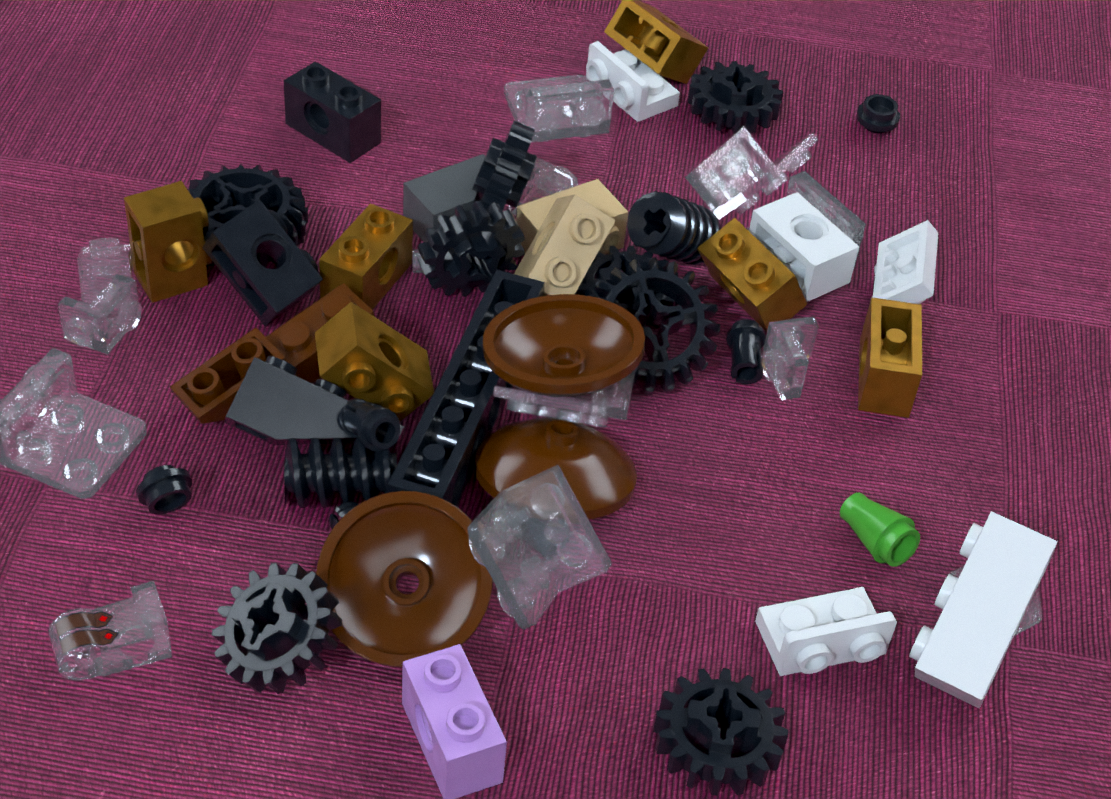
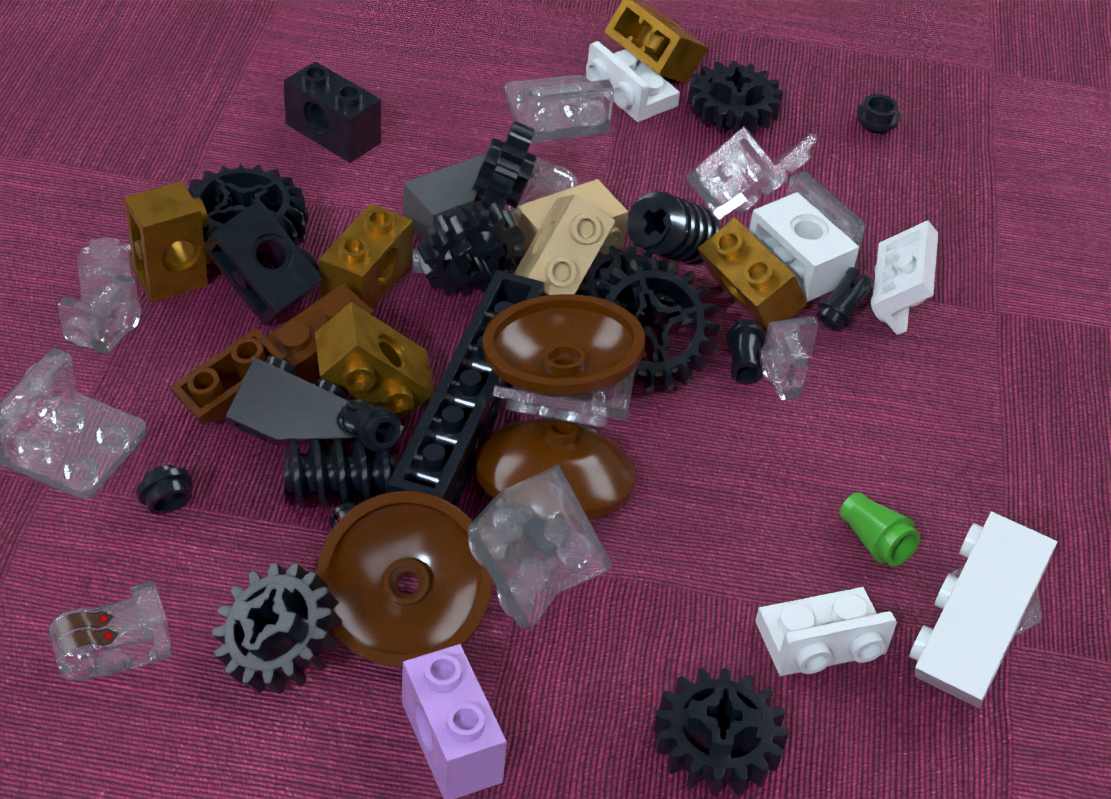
pearl gold brick [858,297,922,418] -> none
none -> black pin [816,267,875,332]

